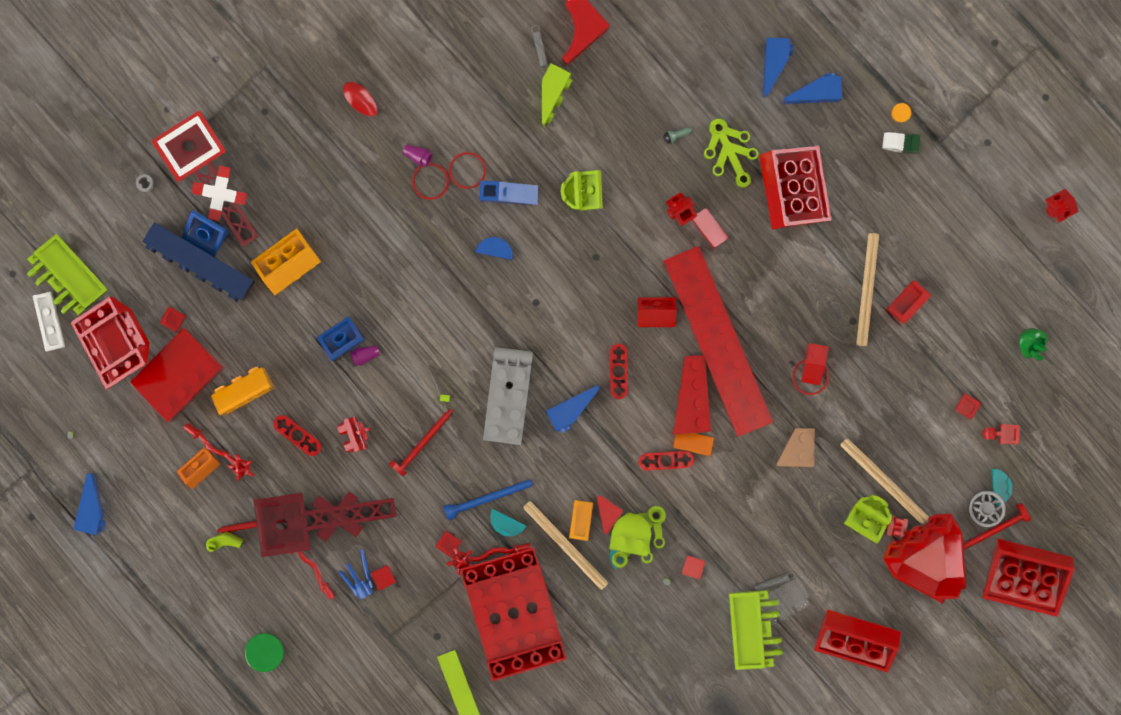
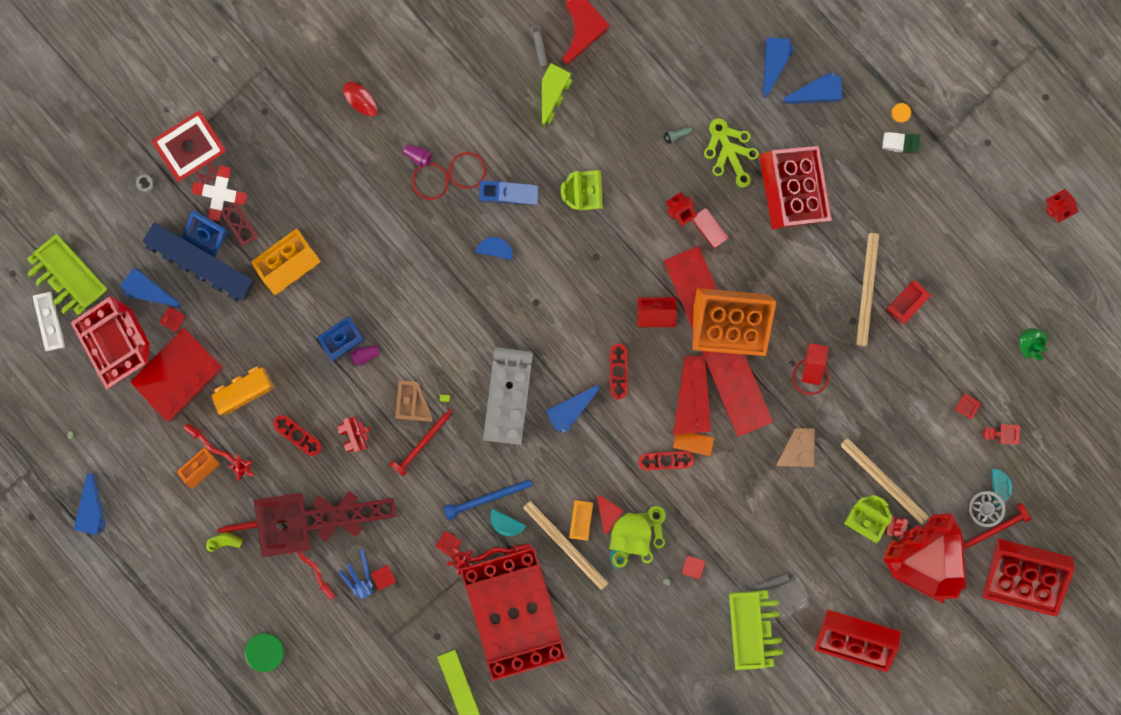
none -> blue slope [120,268,182,308]
none -> medium nougat wing [395,380,433,422]
none -> orange slope [693,288,776,356]

